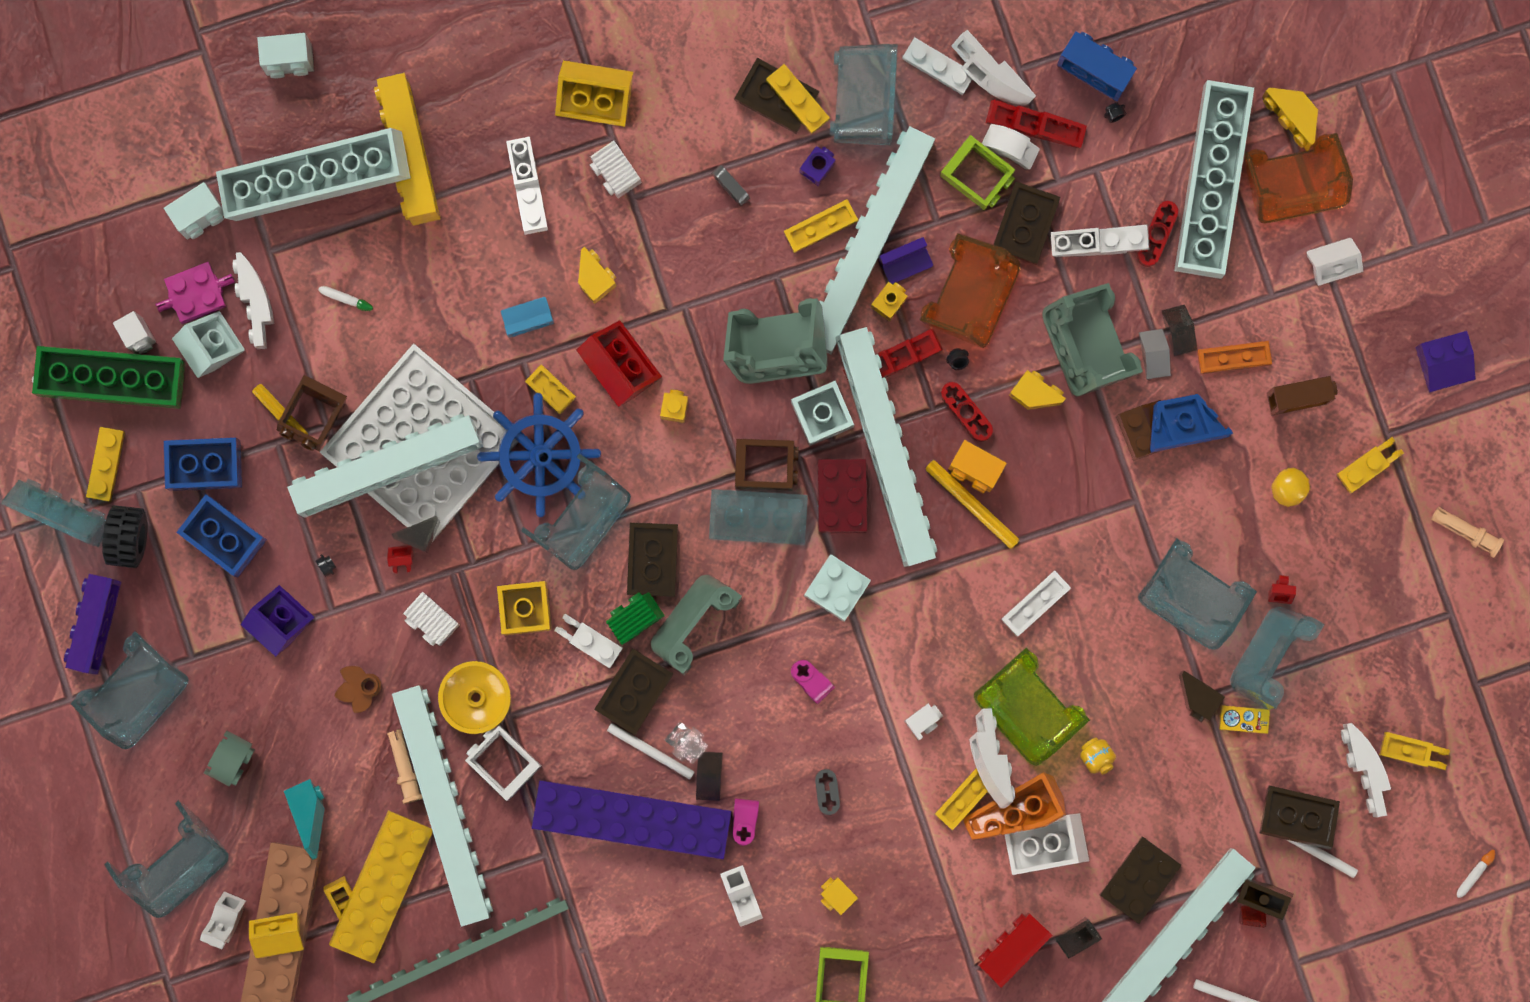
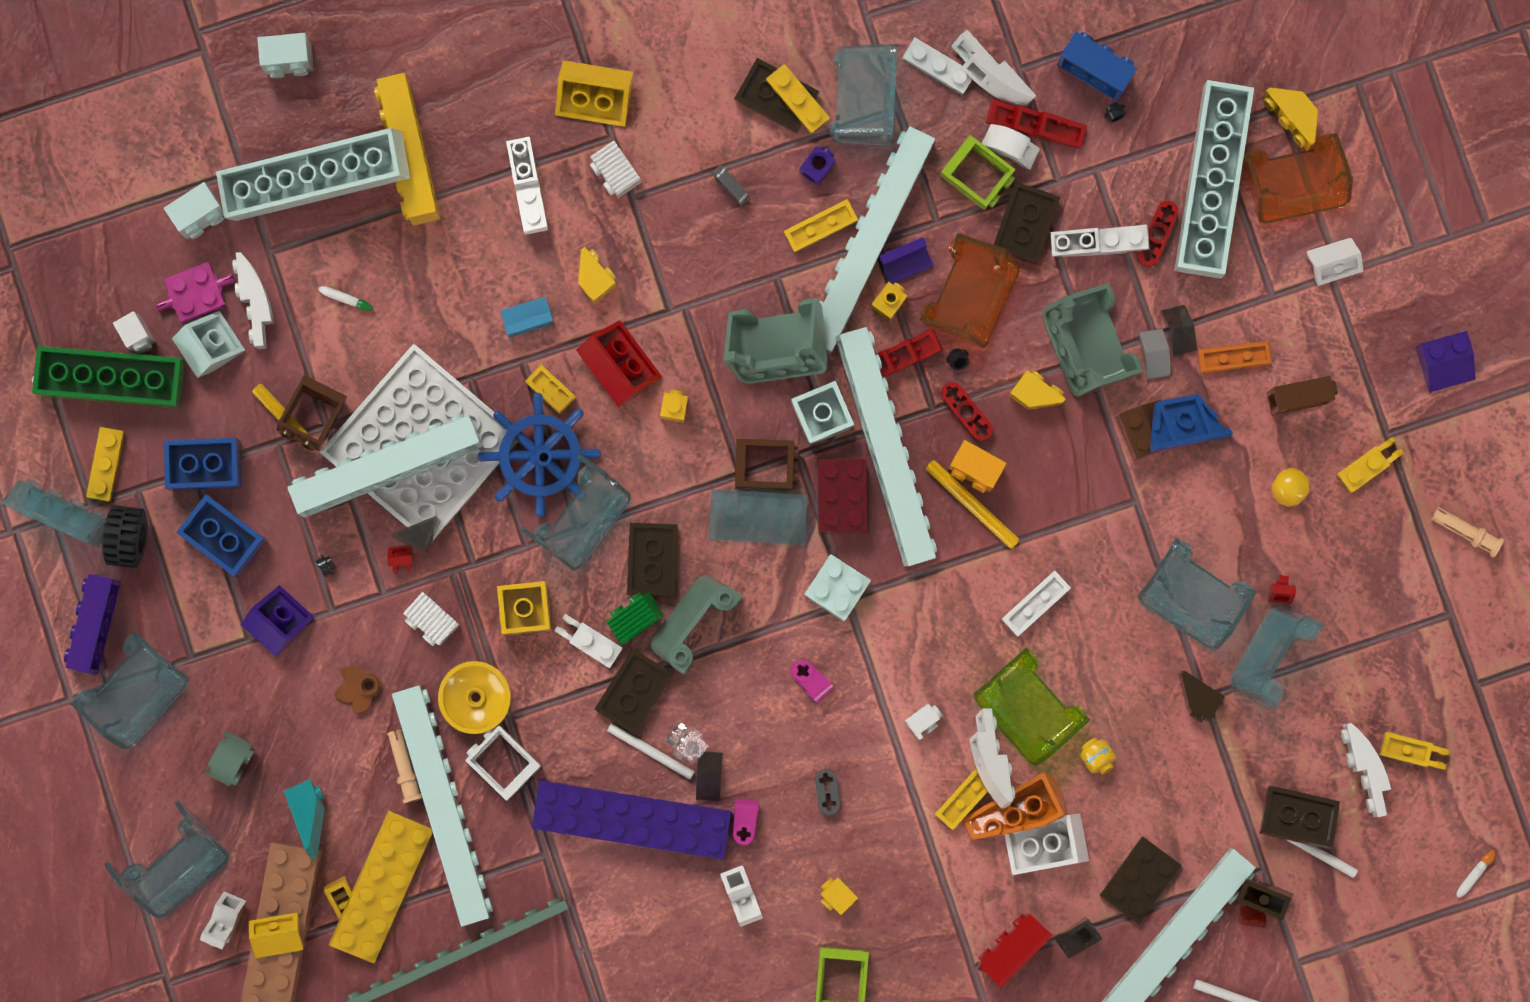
tile [1219,705,1270,734] -> none

